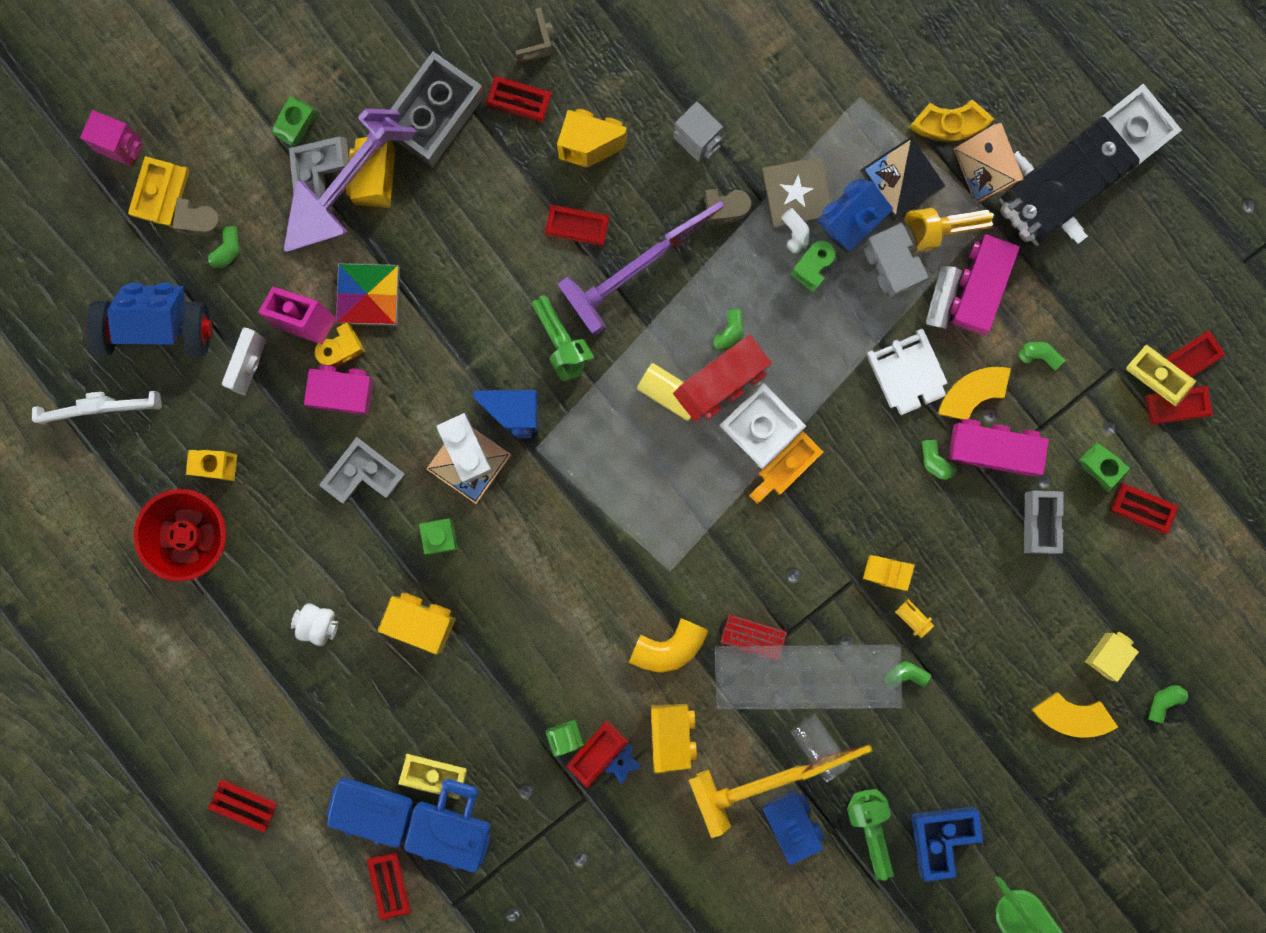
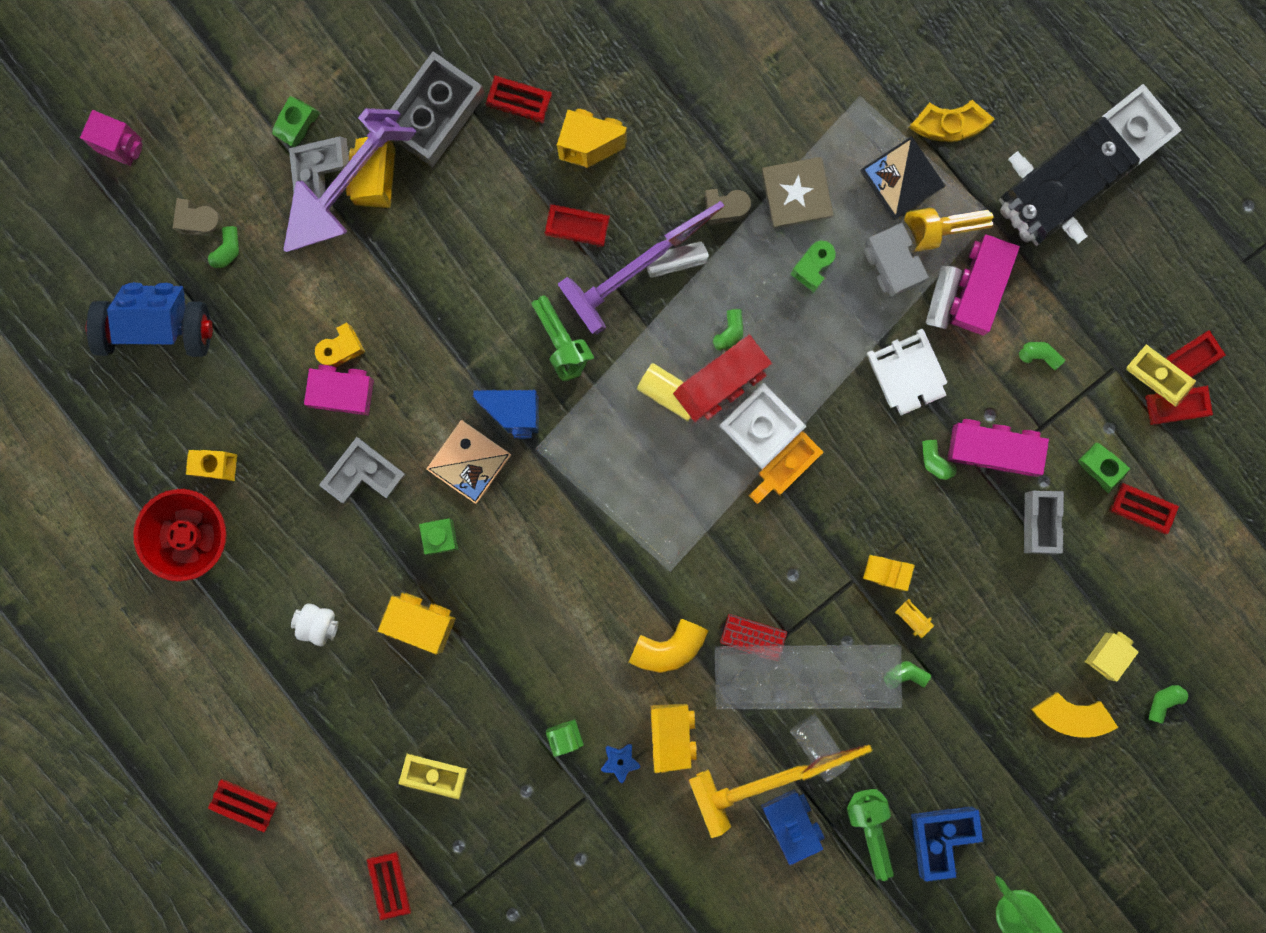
white plate [32,391,162,425] -> none
yellow plate [128,156,190,227] -> none
white plate [222,327,267,396] -> none
dark pink brick [258,286,336,344] -> none
blue piece [326,778,491,872] -> none
tile [336,263,400,326] -> none
white piece [436,413,493,484] -> none
dark tan bracket [515,8,555,64] -> none
red tile [566,721,630,788] -> none
light grey brick [674,102,723,163] -> none
white arm [781,208,809,254] -> none
blue brick [816,178,894,251] -> none
yellow tile [937,367,1011,420] -> none
tile [954,123,1024,204] -> none
none -> white slope [647,242,709,278]

